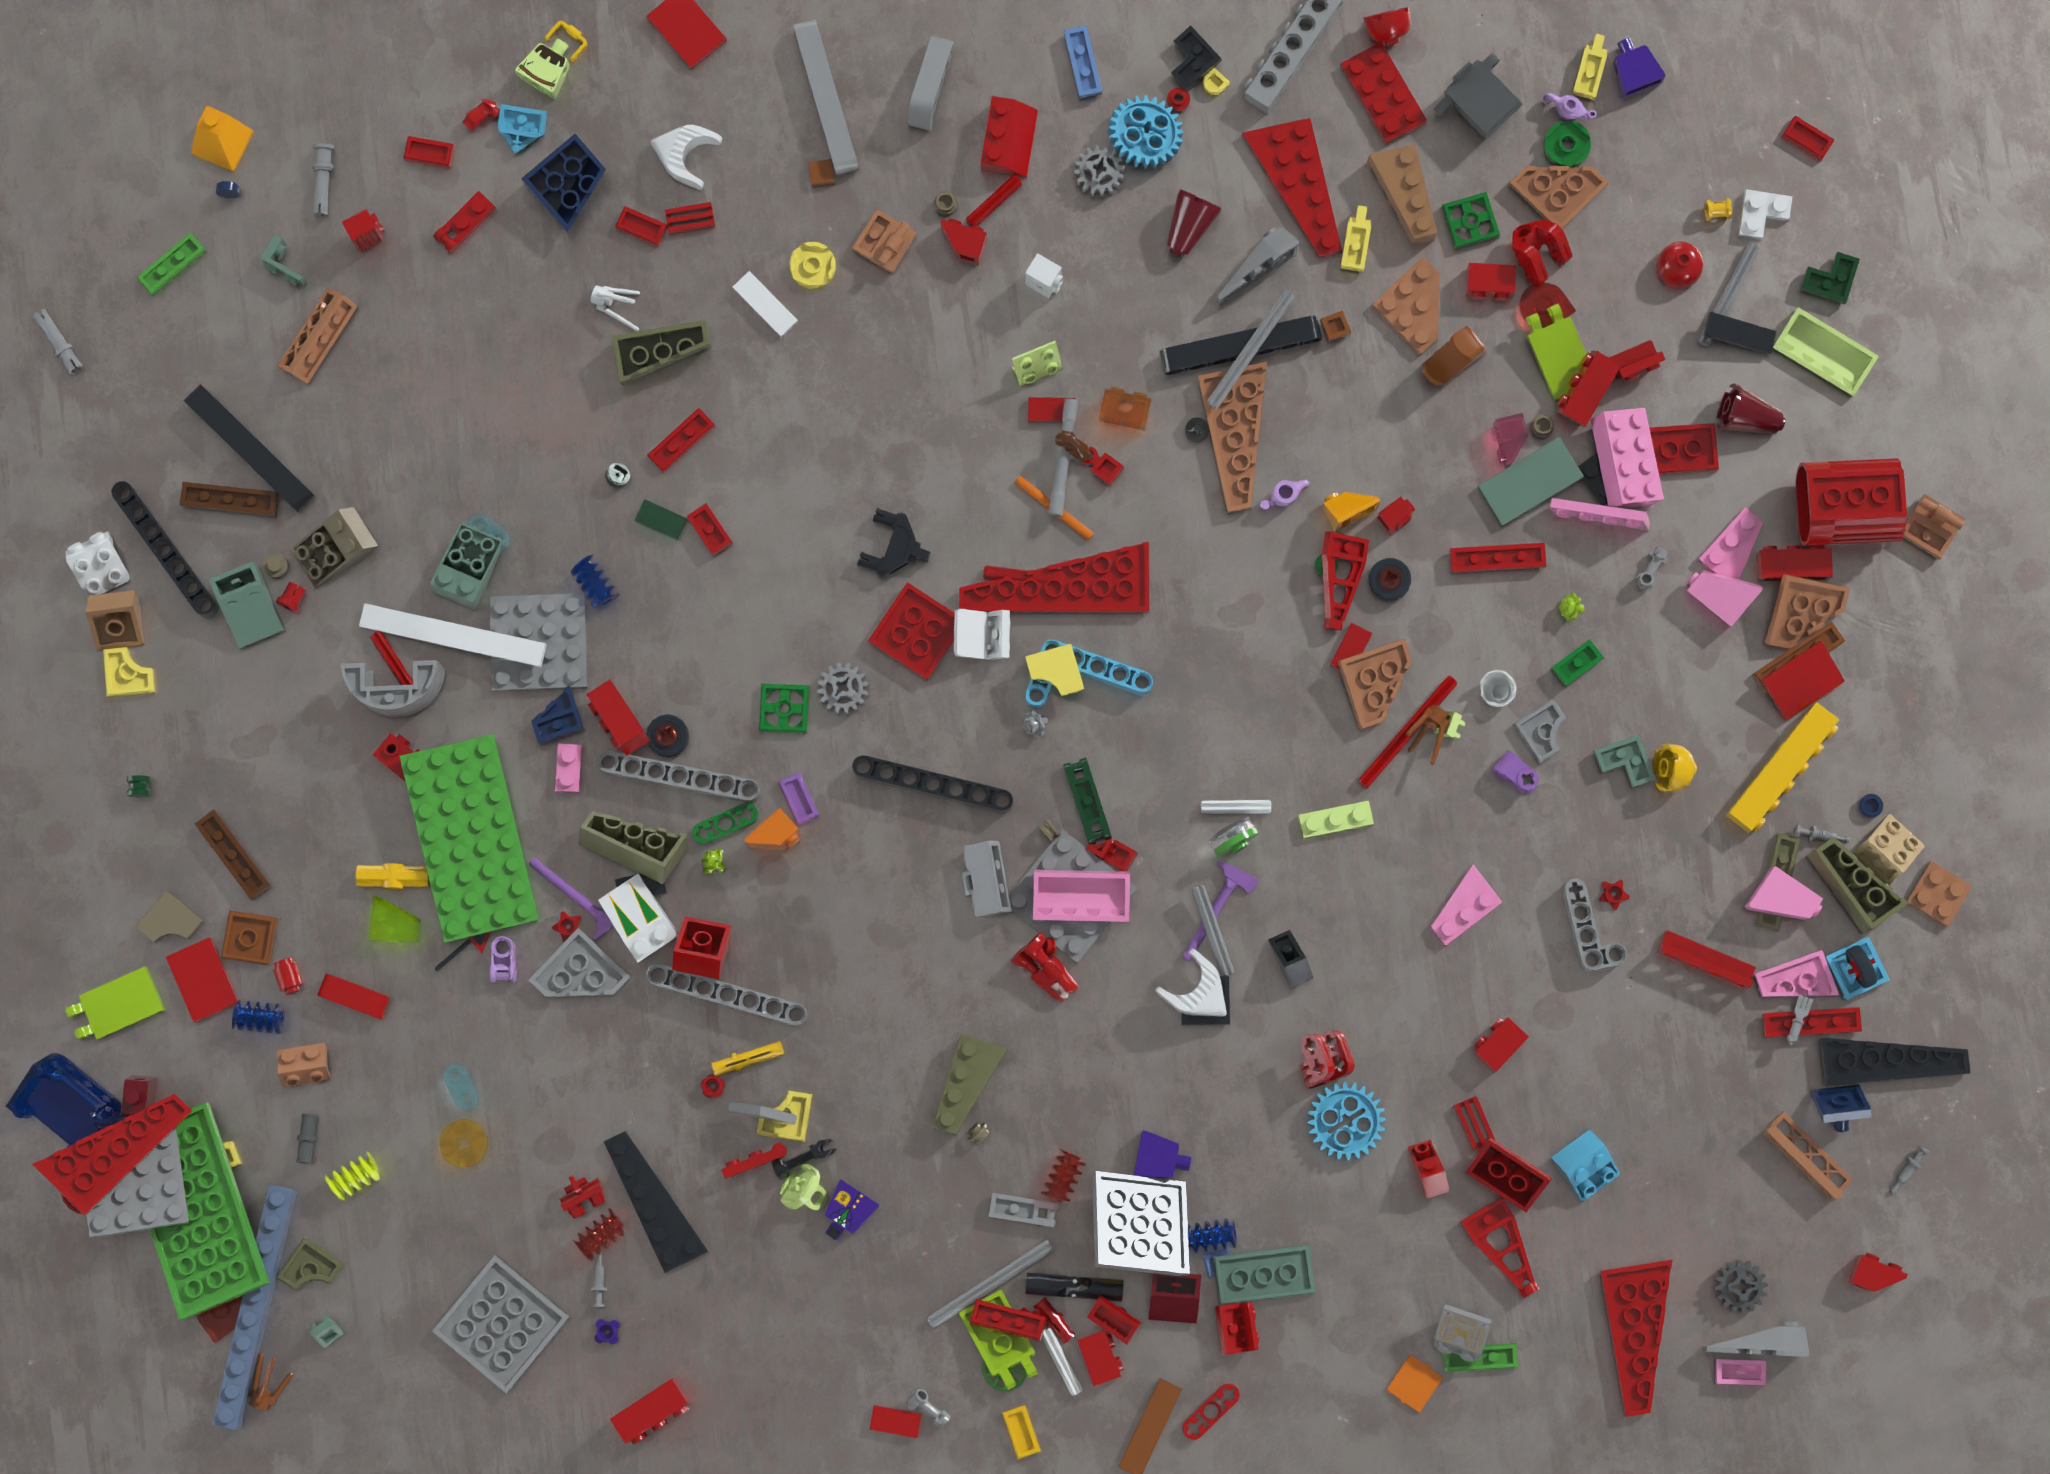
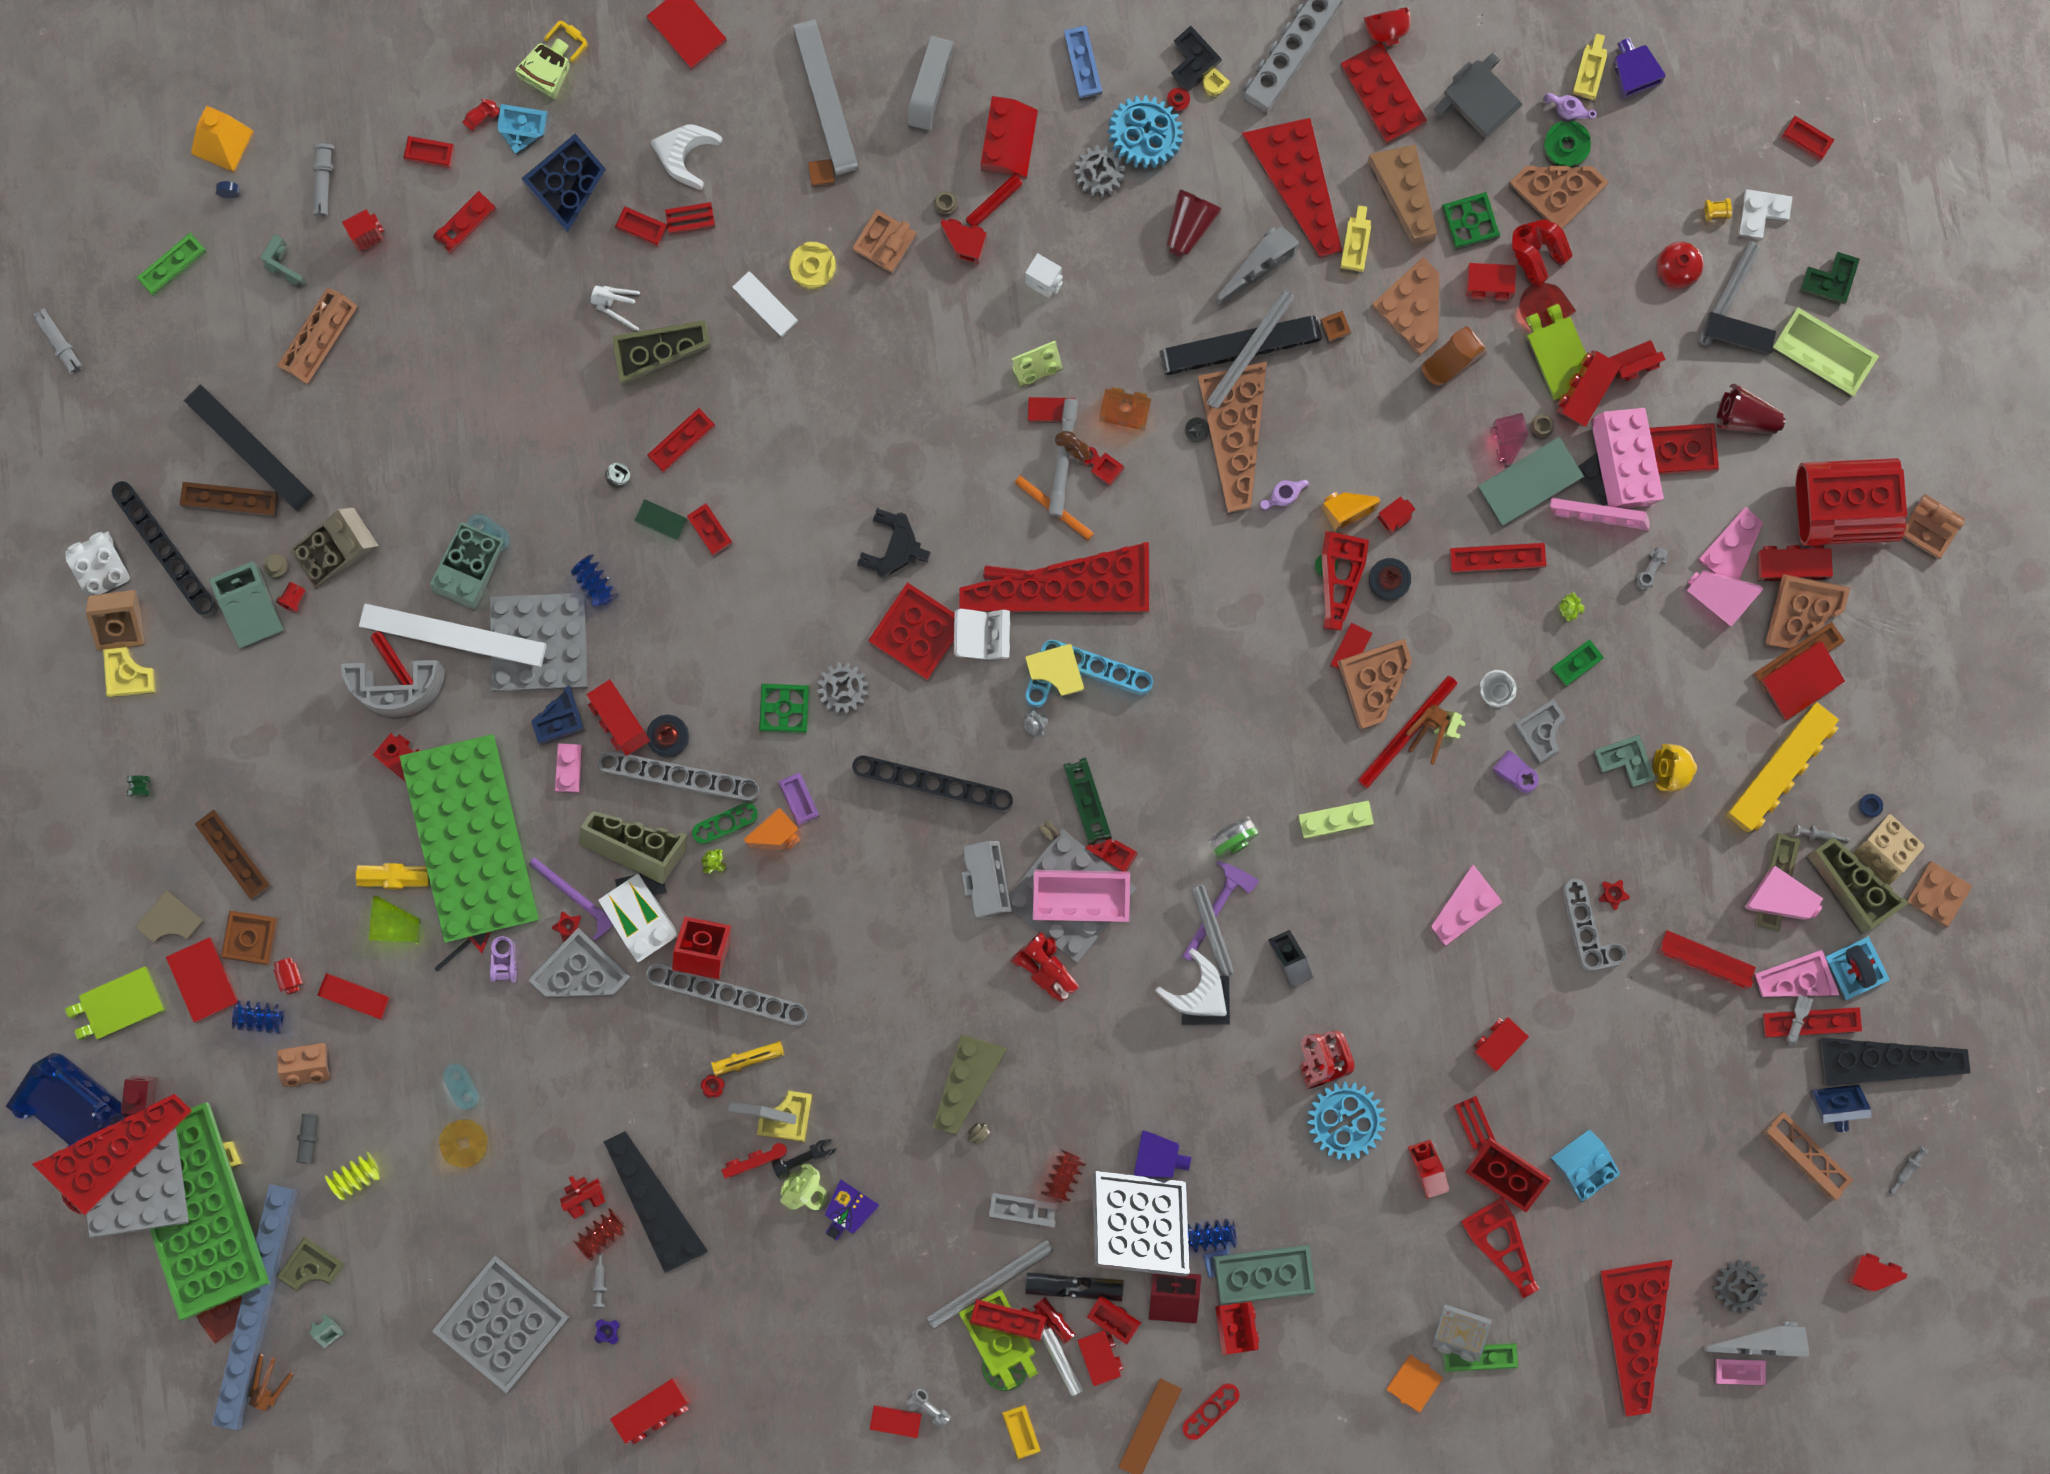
white axle [1201,800,1271,814] -> none

